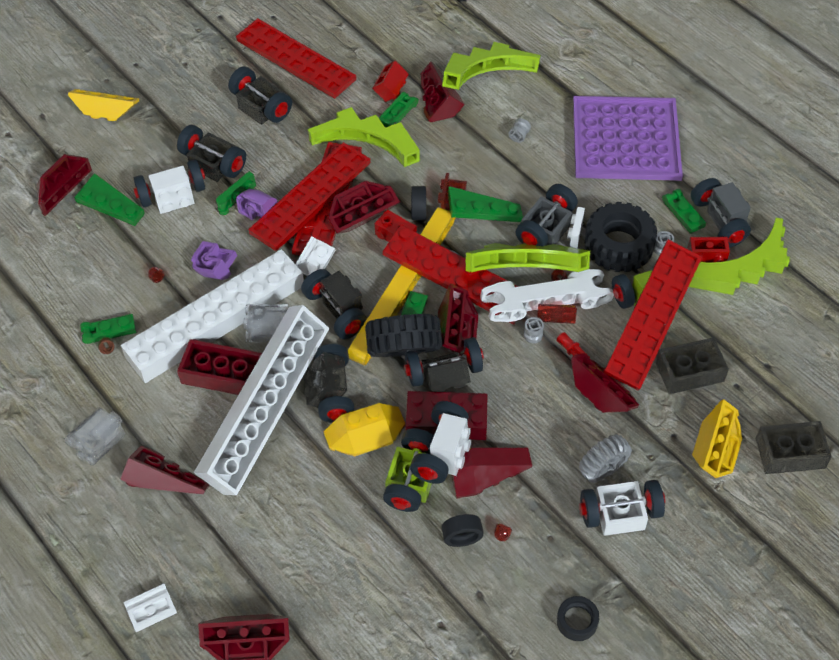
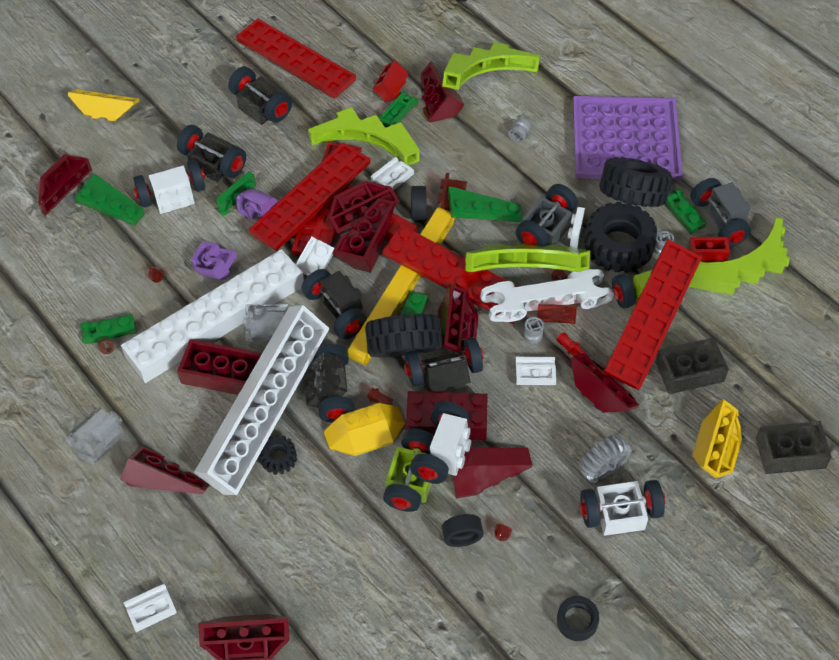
none -> black tyre [259,435,297,475]
none -> dark red wedge [333,198,396,273]
none -> clear red pin [367,388,393,405]
none -> white plate [371,157,414,190]
none -> white plate [516,357,556,385]
none -> black tyre [599,157,673,207]

